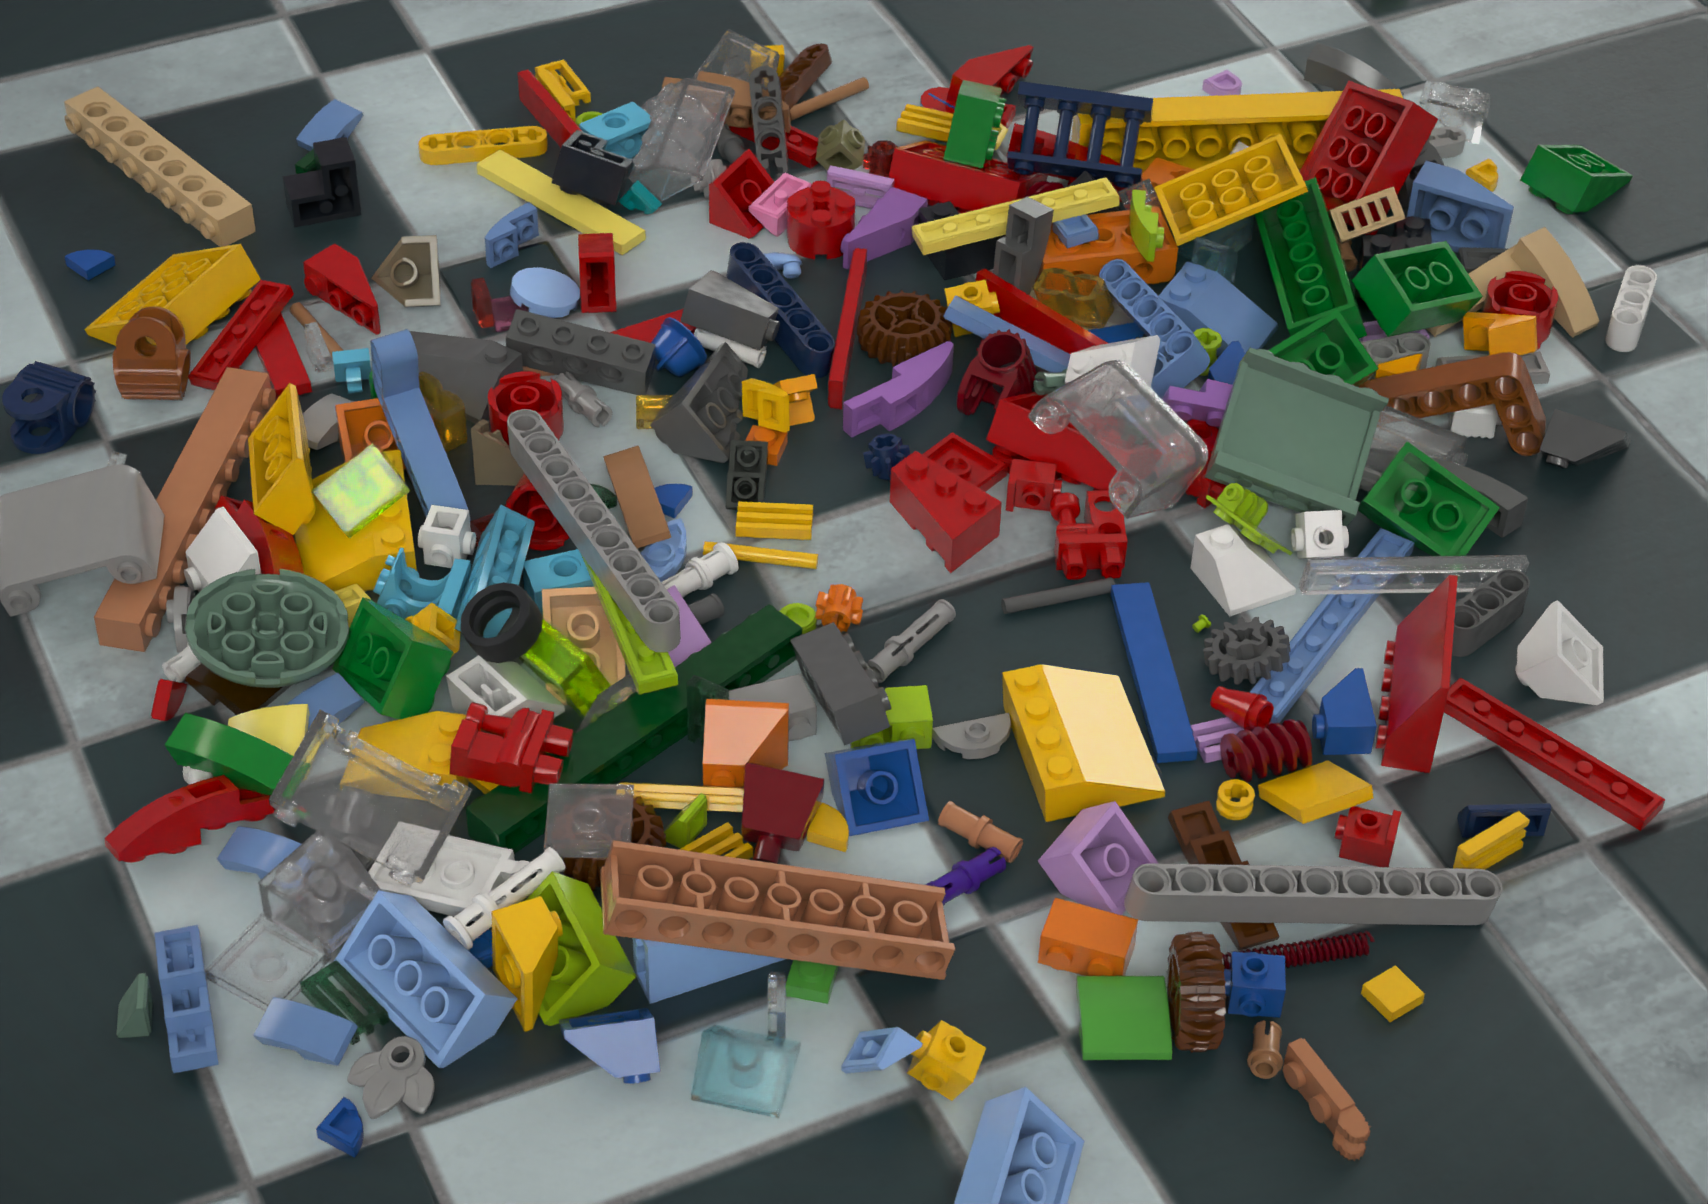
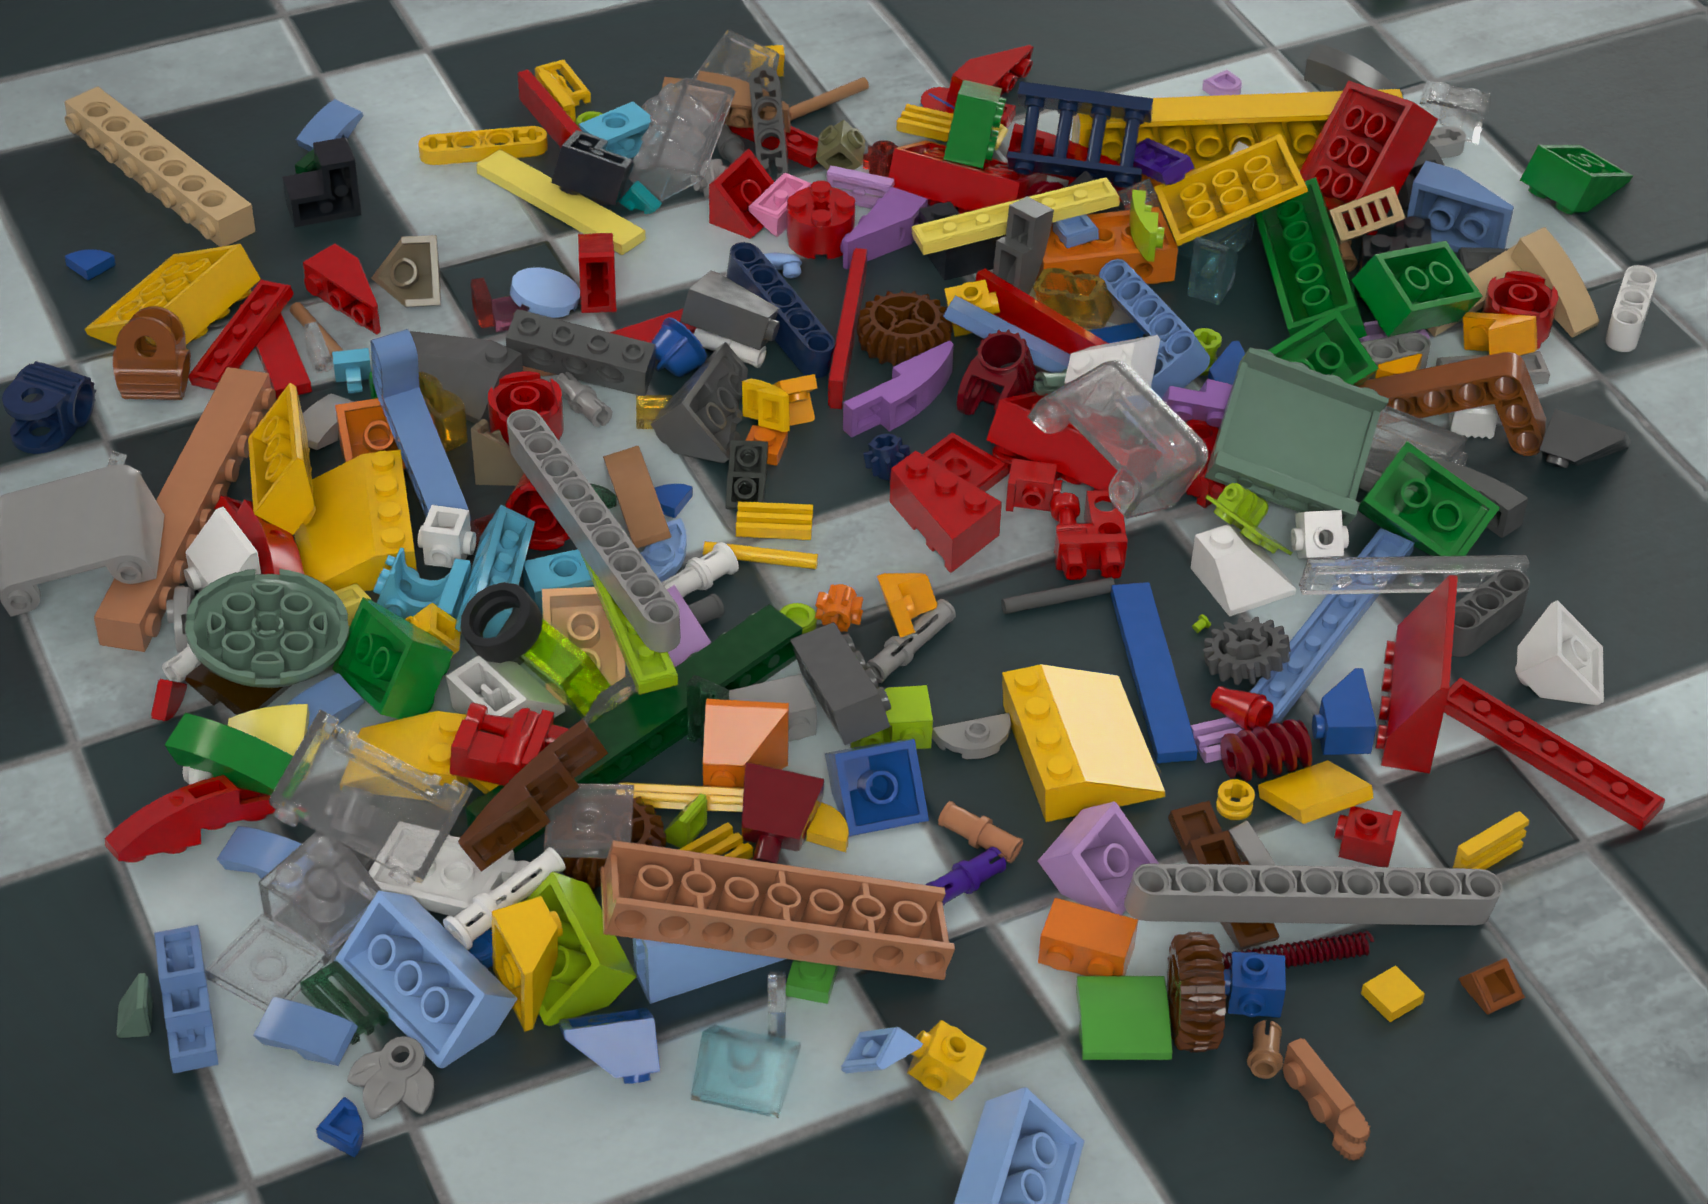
clear neon green slope [312,443,410,538] -> none
medium blue slope [485,202,539,268] -> none
reddish brown beam [766,43,832,111] -> none
medium blue slope [1159,261,1278,356] -> none
dark blue slope [1457,803,1551,838] -> none
yellow tile [1465,158,1498,192] -> none
none -> reddish brown slope [458,719,609,872]
none -> light orange slope [877,573,937,638]
none -> dark purple plate [1120,138,1194,185]
none -> light grey beam [1228,821,1276,866]
none -> dark orange slope [1459,958,1525,1014]

